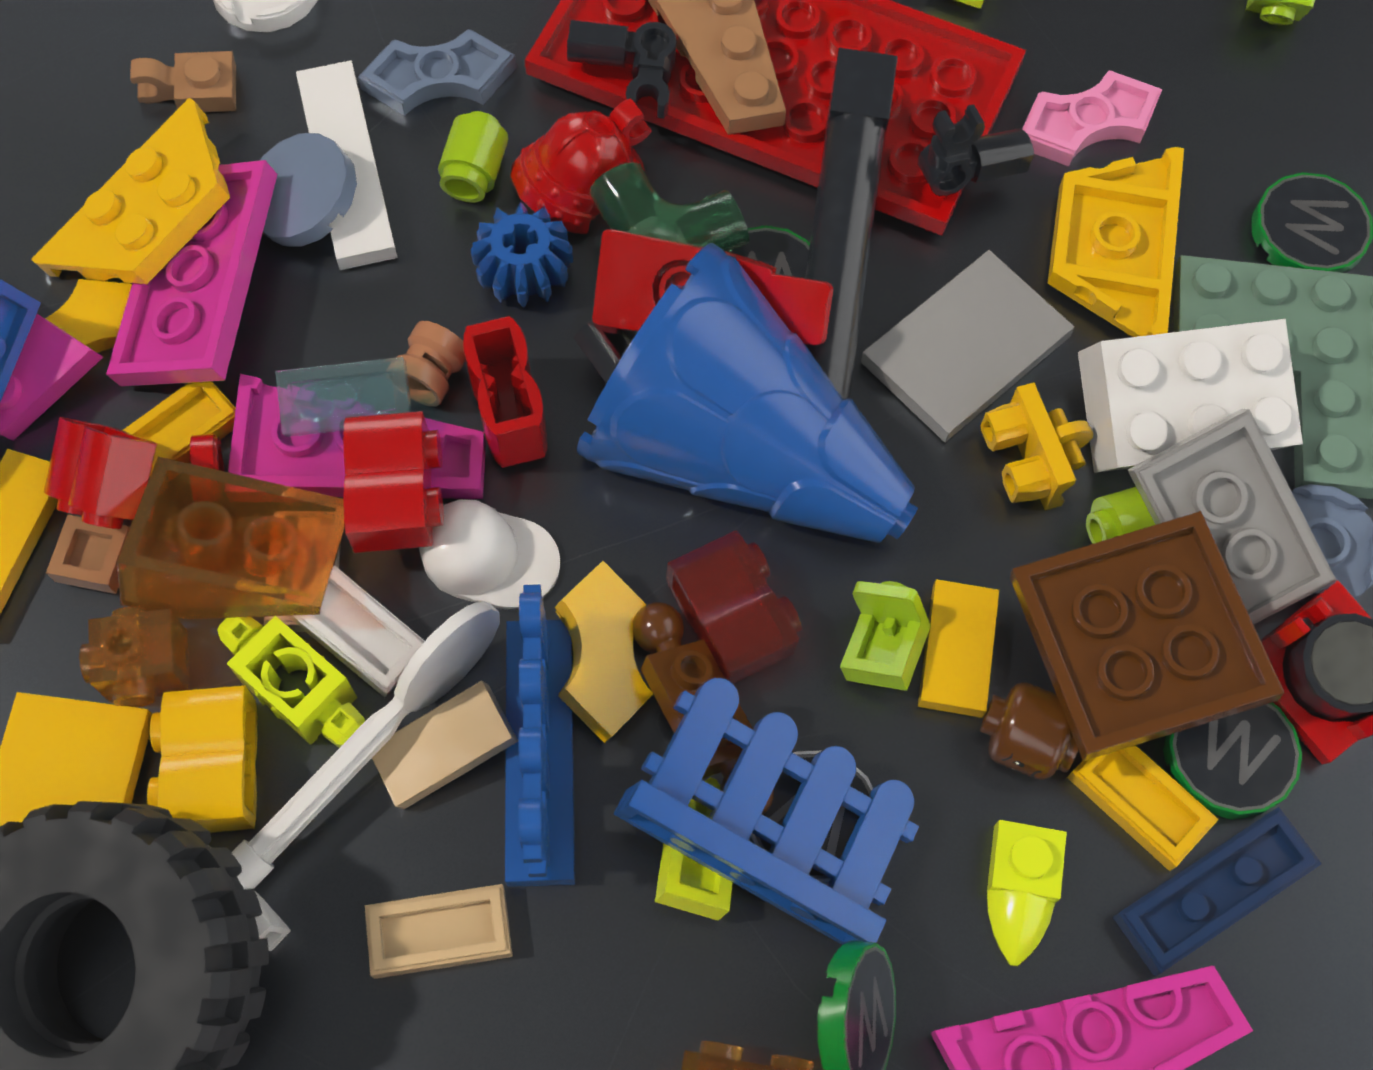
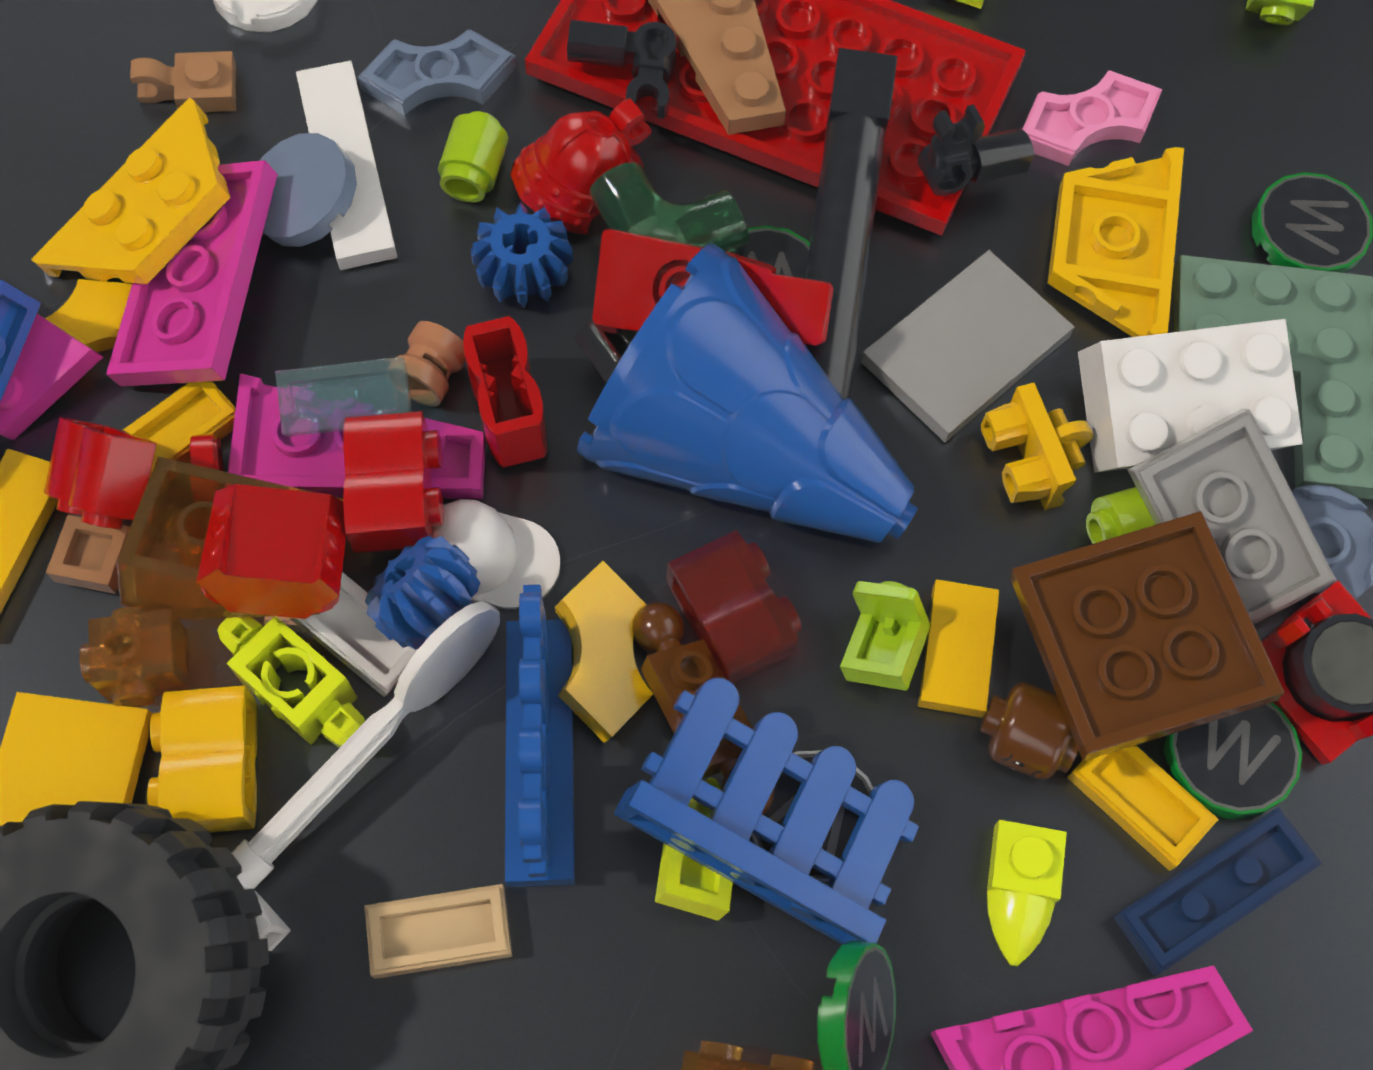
tan tile [372,681,518,810] -> none
none -> red slope [196,484,346,619]
none -> blue gear [365,536,481,650]

